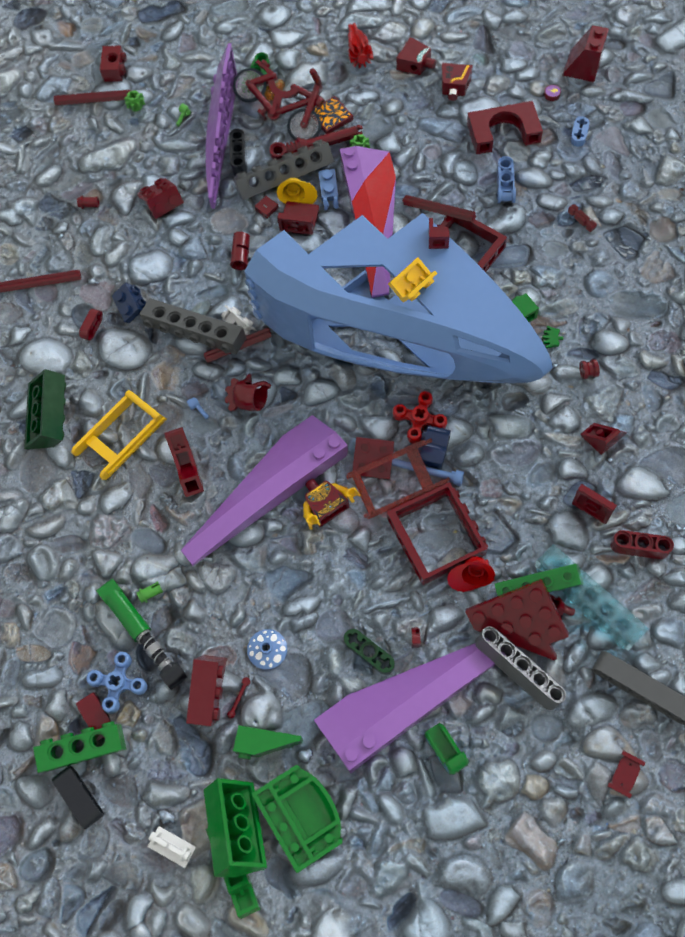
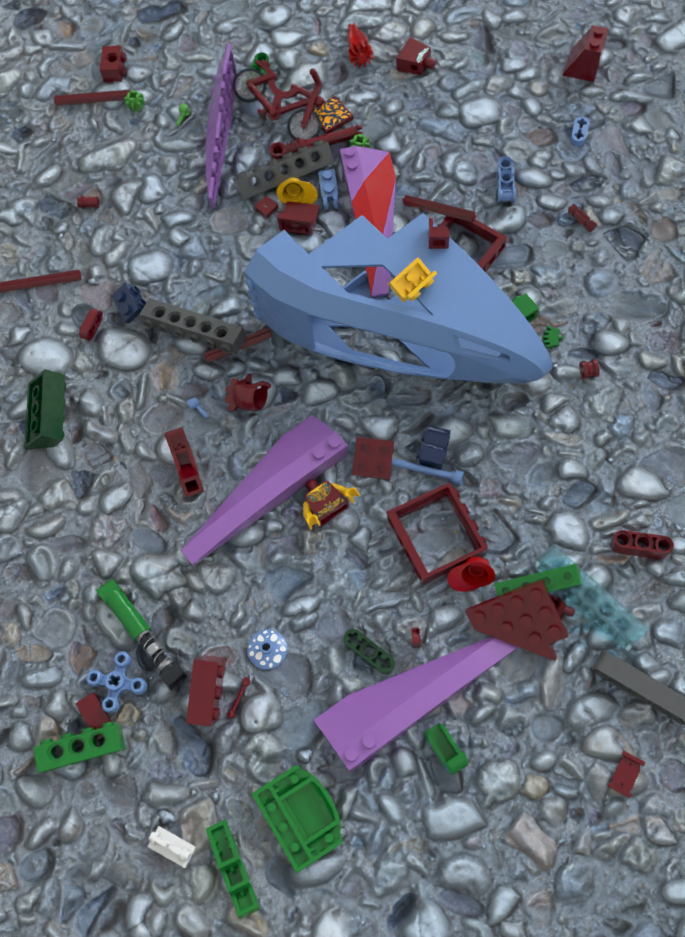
black beam [52,765,104,830] -> none
yellow piece [71,390,167,480] -> none
bright green pin [136,581,163,603] -> none
dark red bracket [137,178,184,219] -> none
green slope [203,778,267,878] -> none
white hinge [221,305,257,336] -> none
black beam [229,128,247,176] -> none
dark red pin [230,231,250,270] -> none
green slope [233,725,303,760] -> none
clear orange cone [264,79,285,101] -> none
clear red piece [346,438,450,519] -> none
red gear [392,391,448,444] -> none
dark red torso [441,63,473,101] -> none
dark red arch [467,101,543,155] -> none
dark grey beam [475,627,566,710] -> none
tile [544,85,561,101] -> none
dark red tile [572,484,617,524] -> none
dark red slope [581,423,628,455] -> none

